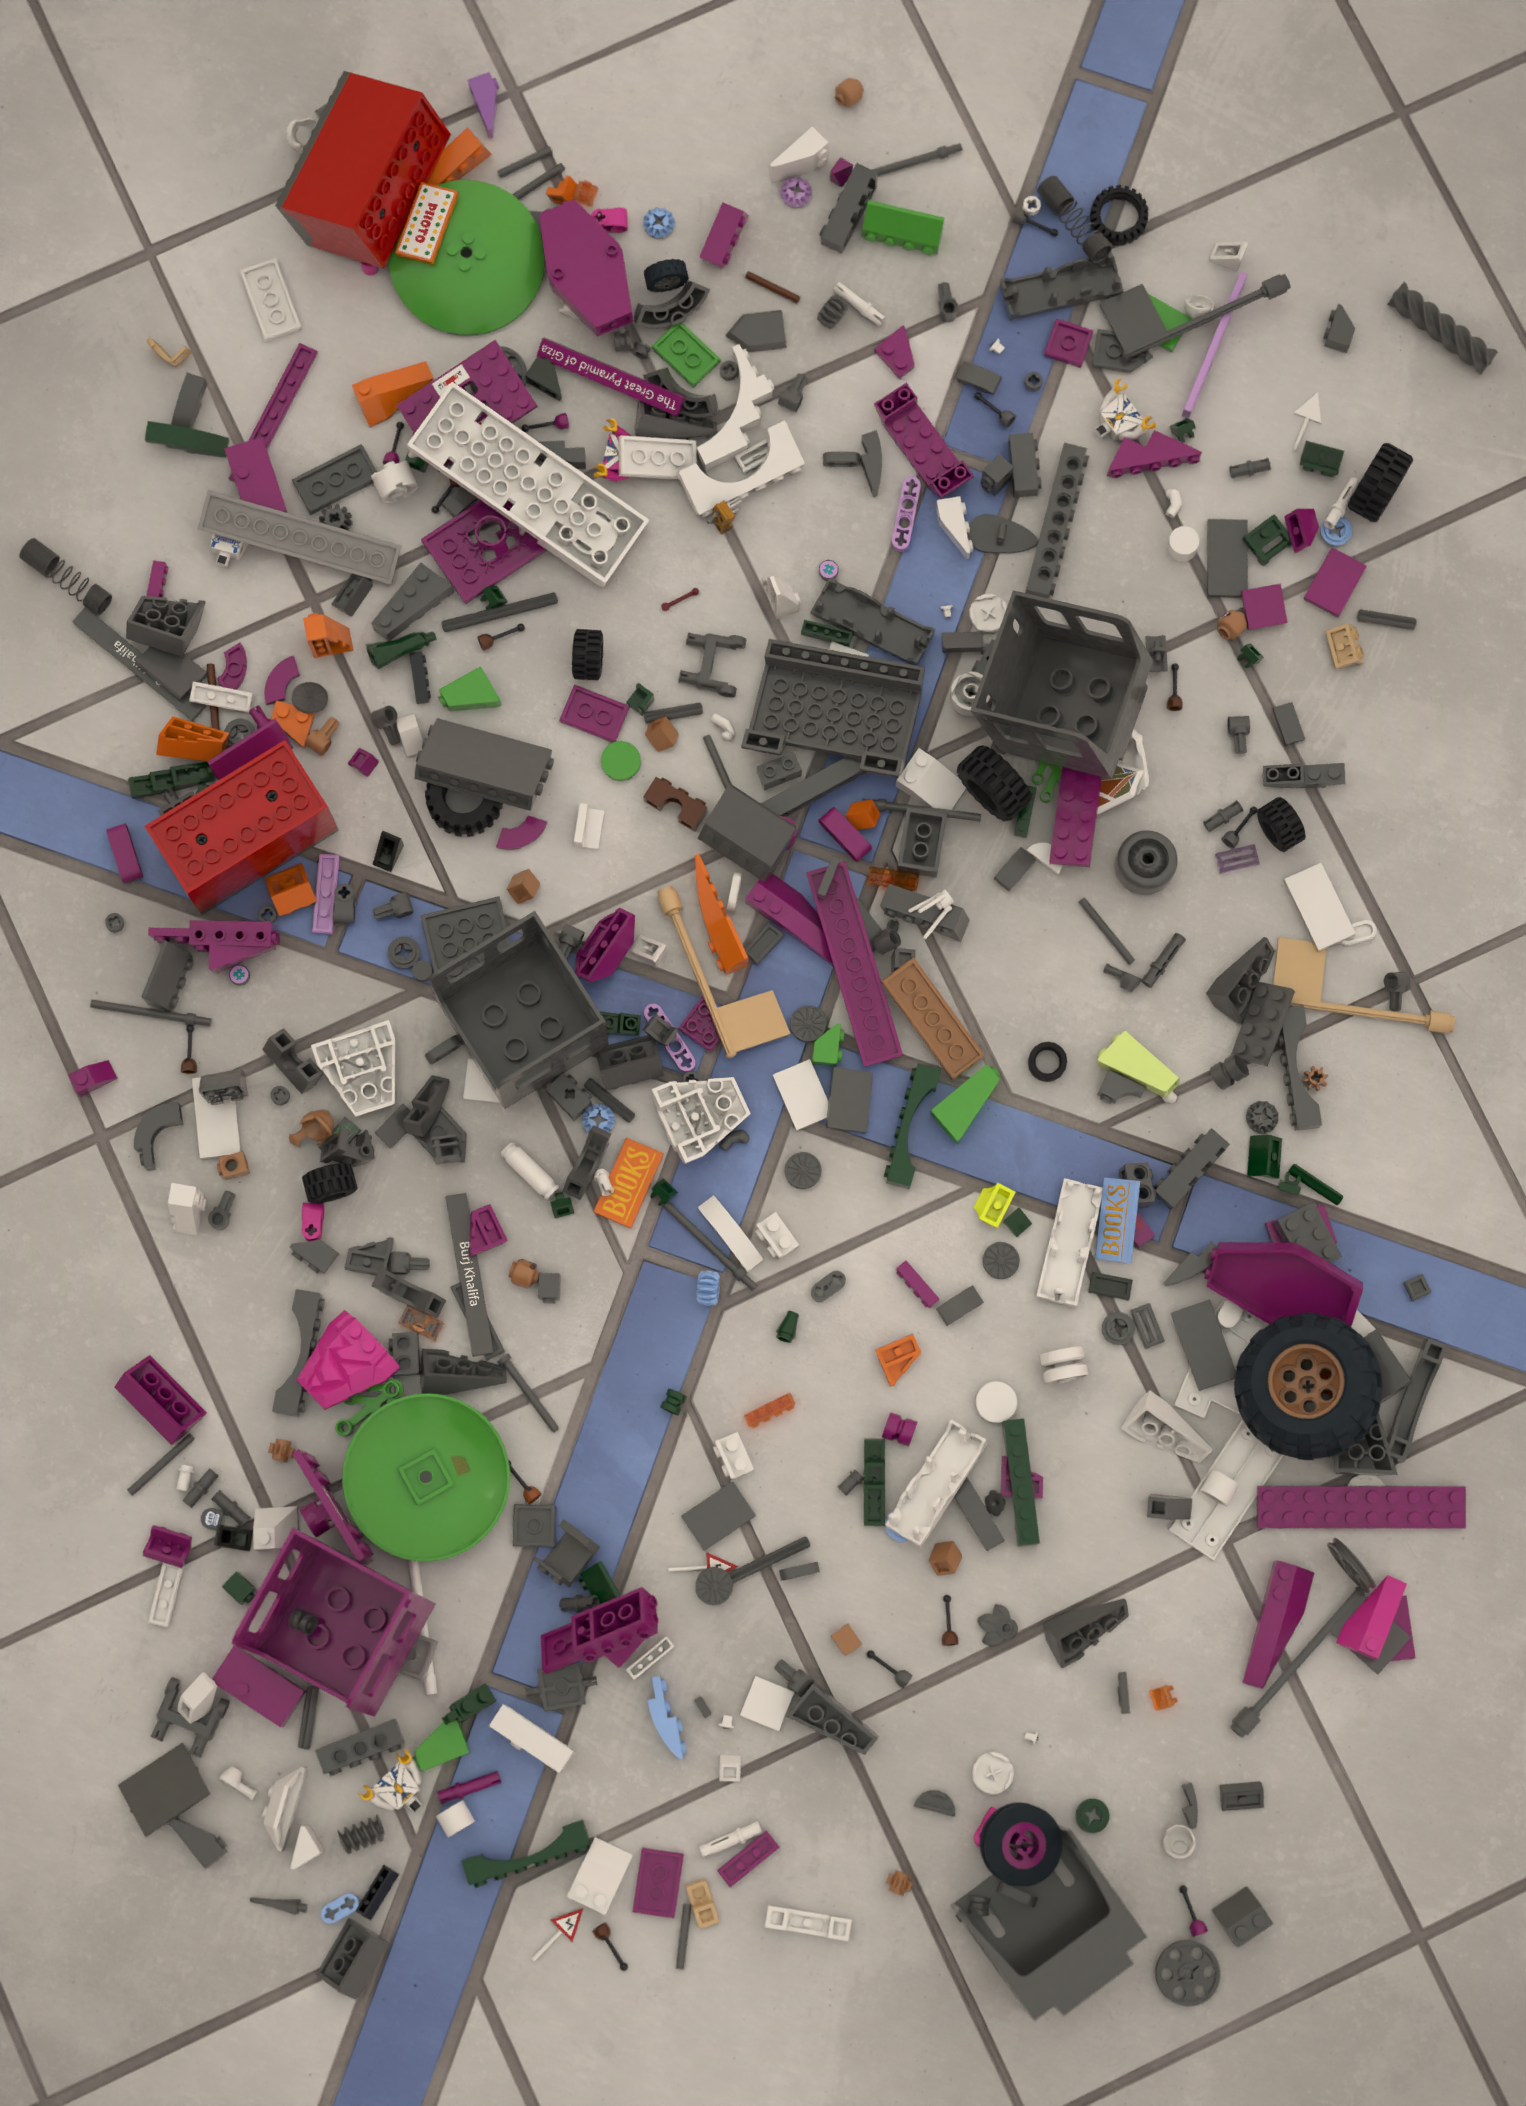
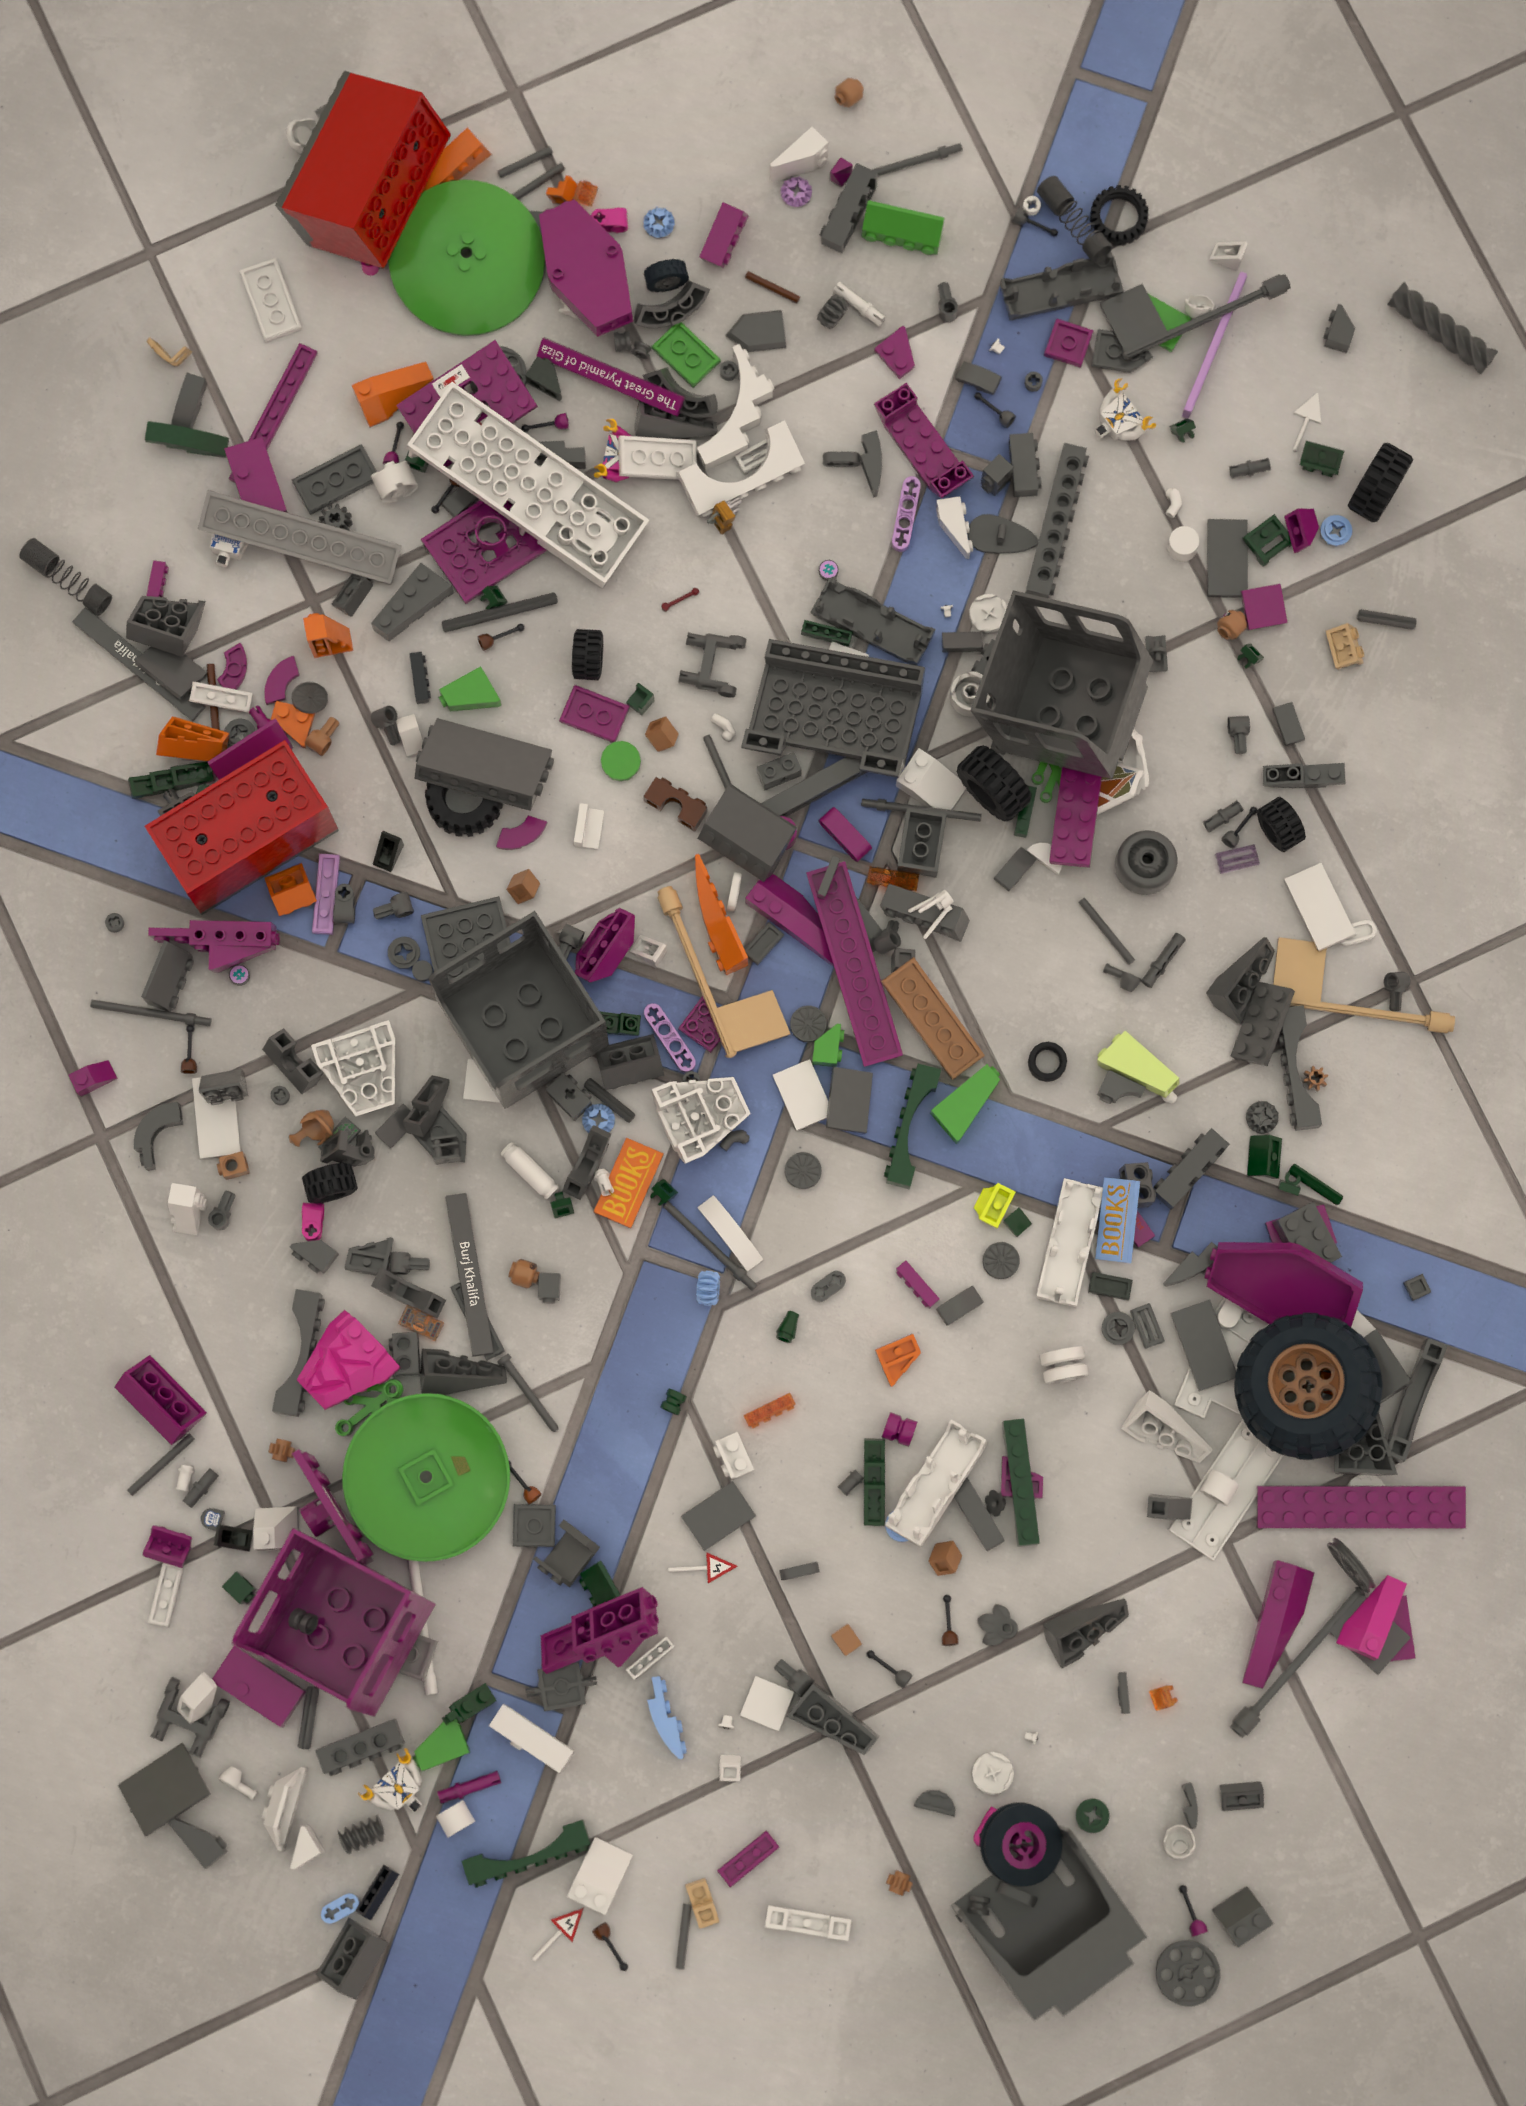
magenta beam [106,823,143,884] -> none
dark grey pin [211,1490,251,1527] -> none
dark grey piece [250,1897,308,1915] -> none
dark grey bush [258,906,277,924] -> none
magenta slope [348,748,379,777] -> none
dark green piece [366,631,437,669] -> none
tile [395,182,459,265] -> none
dark grey beam [425,1035,463,1065] -> none
medium lavender slope [468,72,499,139] -> none
magenta wing [470,1204,508,1257] -> none
dark grey pin [559,1595,600,1612] -> none
magenta tile [633,1848,684,1918] -> none
dark grey bracket [643,1014,679,1046] -> none
dark grey axle [644,702,703,723] -> none
dark grey tile [694,1697,711,1718] -> none
dark grey axle [695,1537,810,1599] -> none
dark grey wheel [695,1567,733,1605] -> none
white pin [699,1821,763,1859] -> none
white bracket [755,1212,799,1260] -> none
white wedge [762,576,801,620] -> none
dark grey axle [778,373,808,412] -> none
orange panel [846,799,881,830] -> none
white tile [976,1381,1017,1423] -> none
magenta slope [1107,430,1202,478] -> none
hinge [1167,663,1183,711] -> none
dark grey wheel [1210,1053,1249,1090] -> none
magenta tile [1304,548,1367,617] -> none
white pin [1324,477,1360,529] -> none

